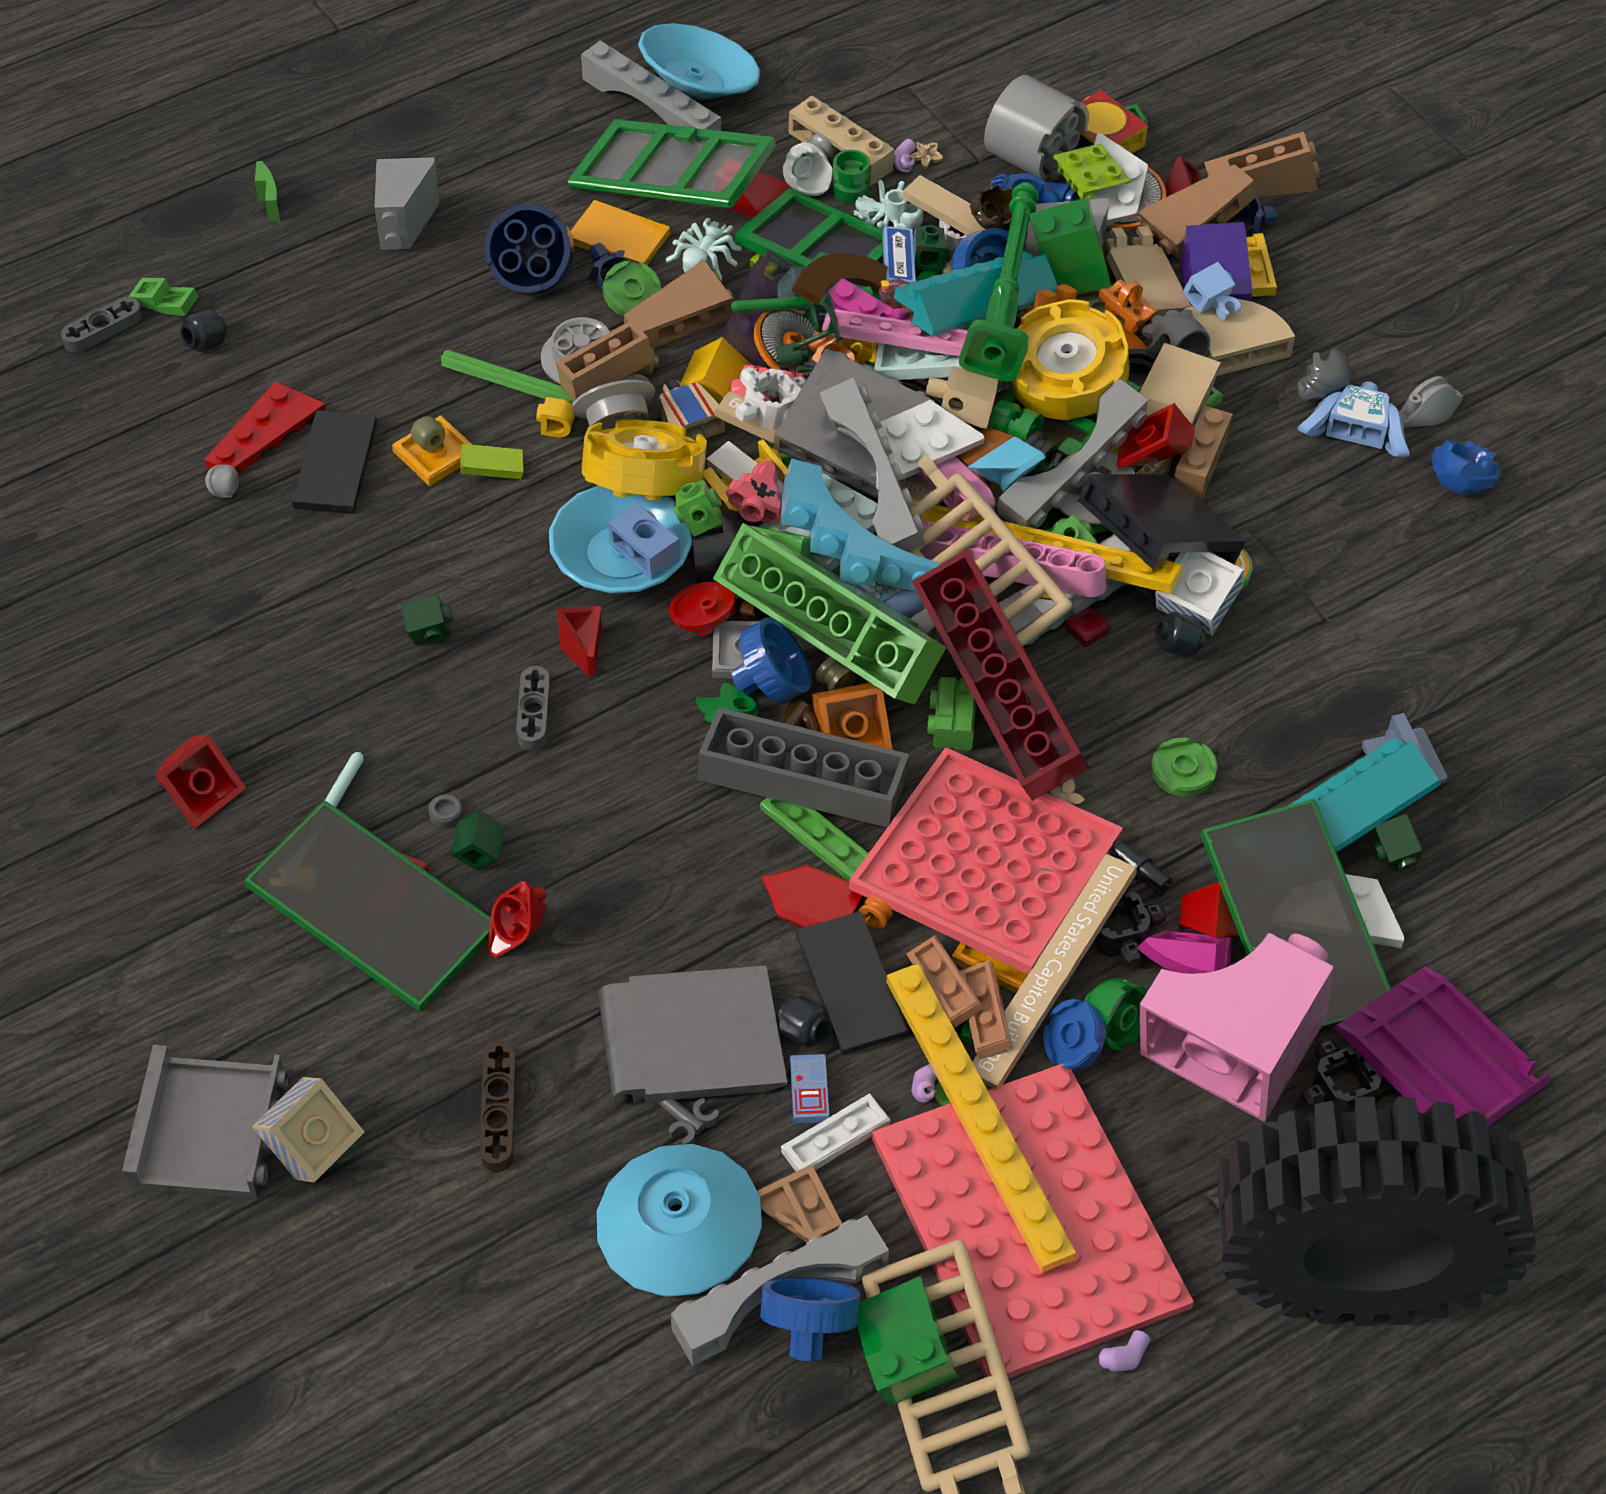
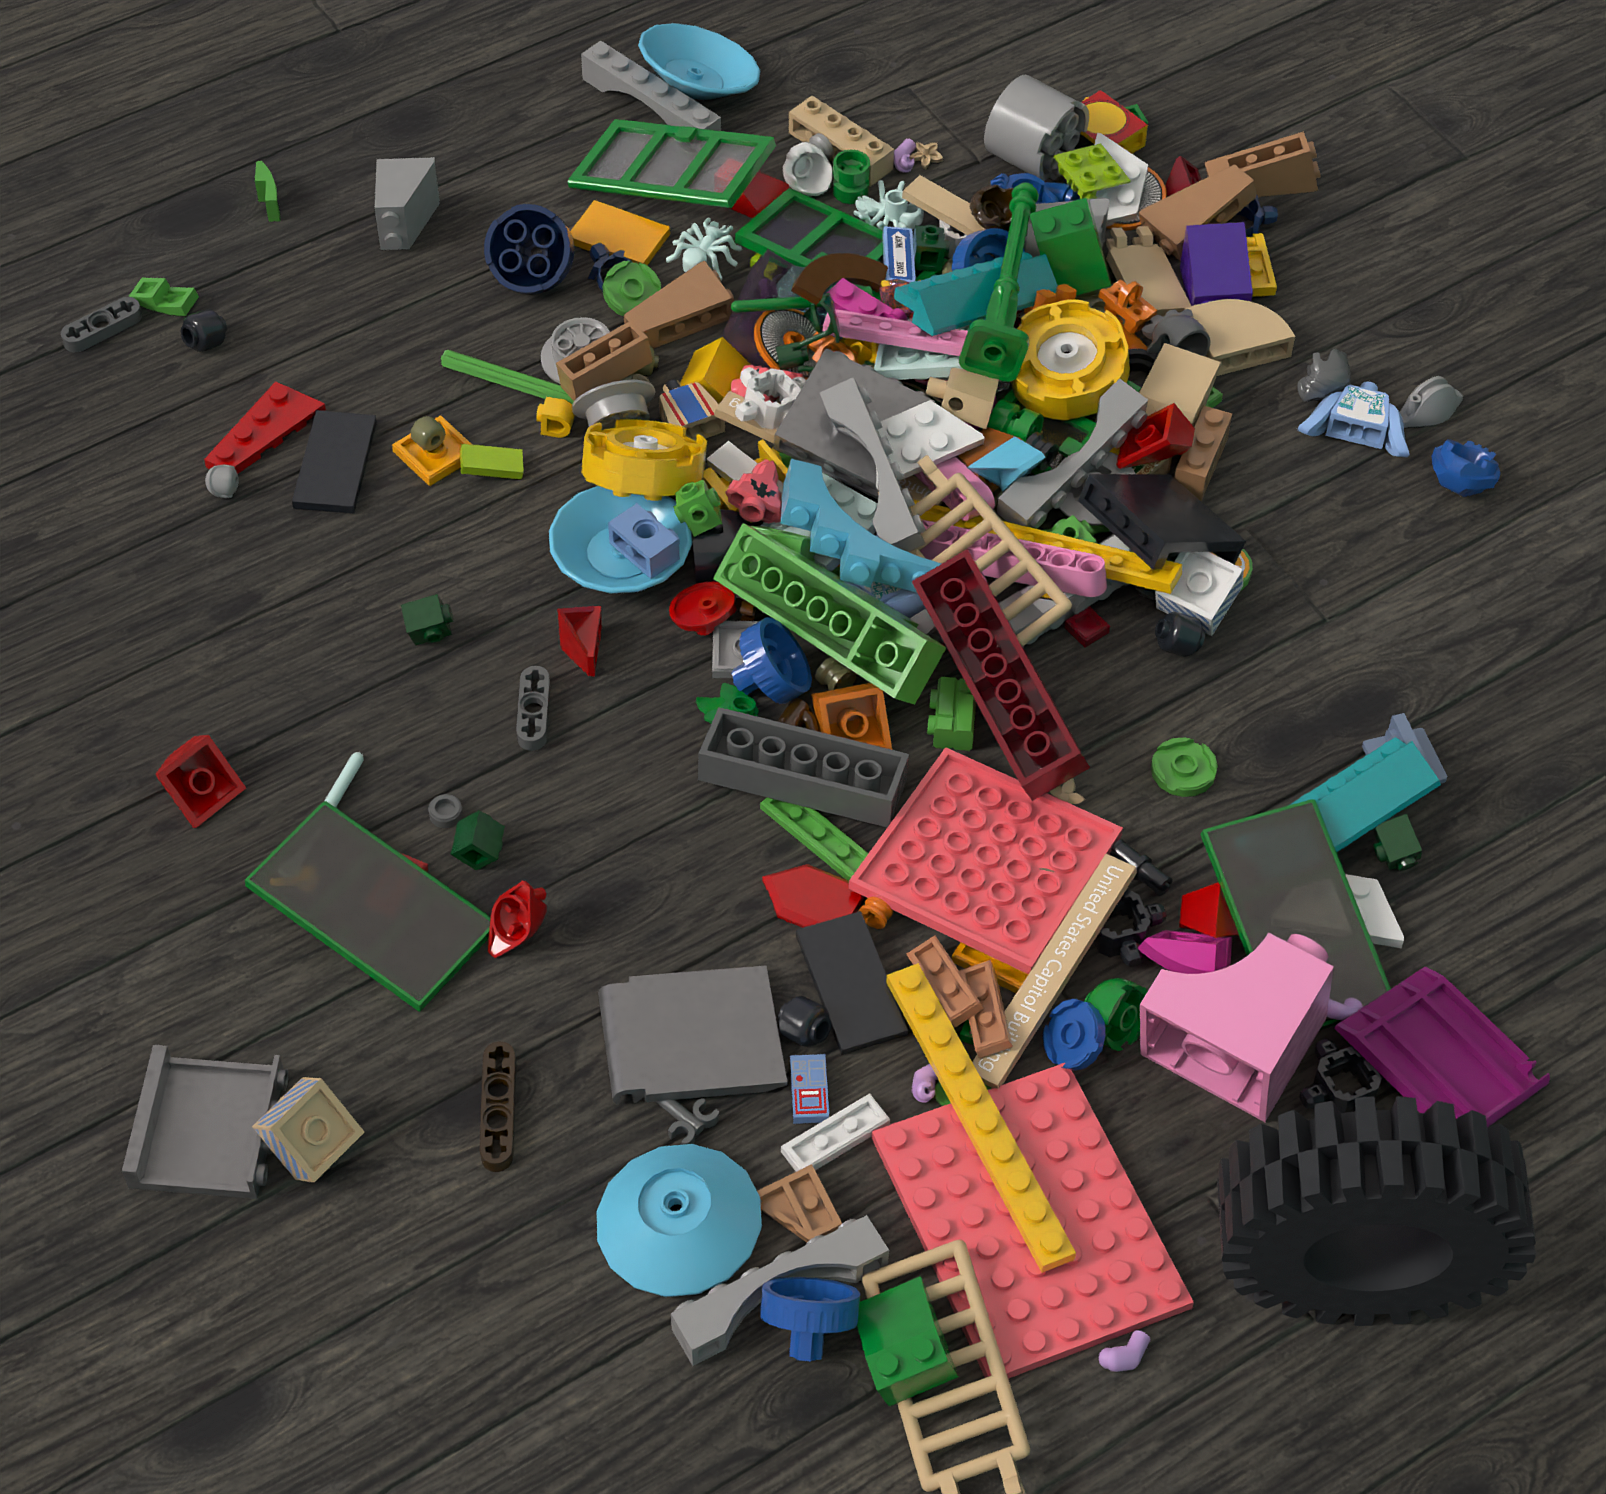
light blue brick [1183,262,1241,321] -> none
none -> lavender arm [1327,998,1363,1021]

